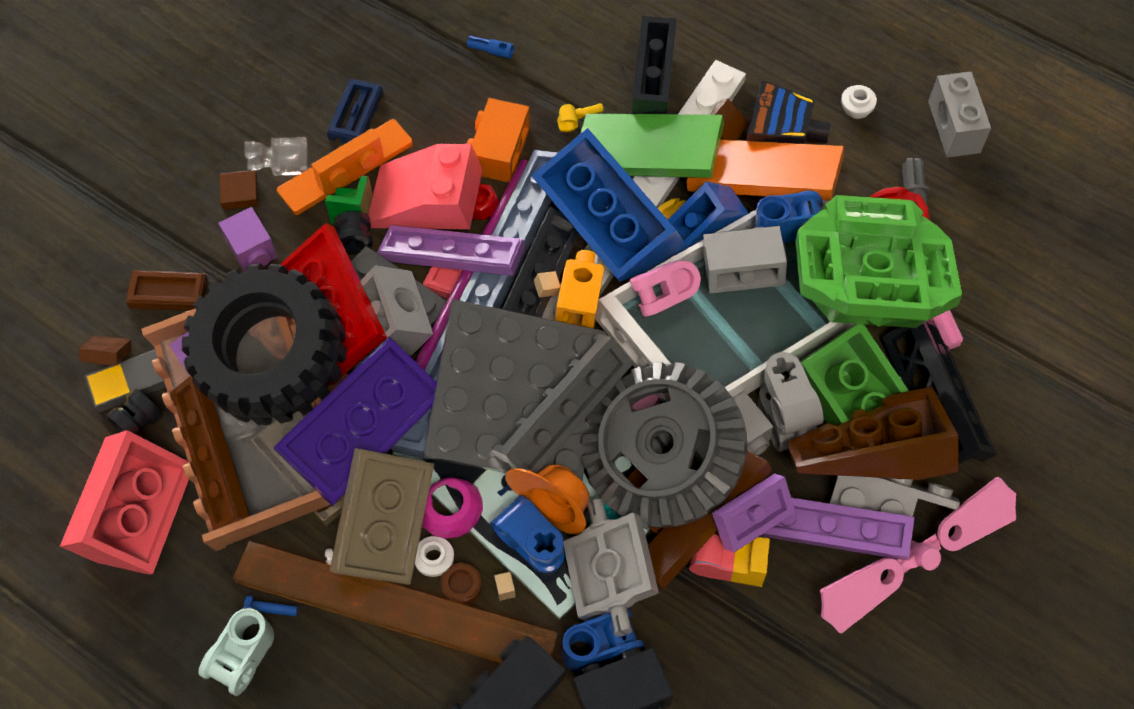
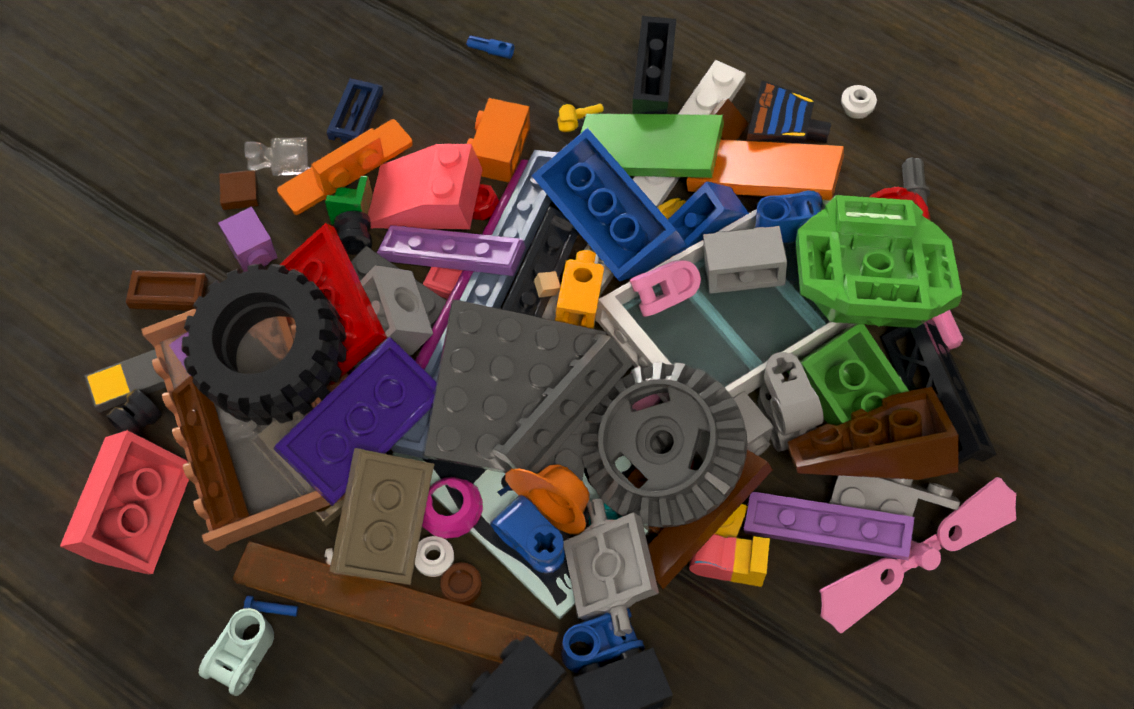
reddish brown tile [79,335,131,366] -> none
tan piece [494,572,516,601] -> none
medium lavender plate [712,474,795,553] -> none
light grey brick [928,72,991,157] -> none

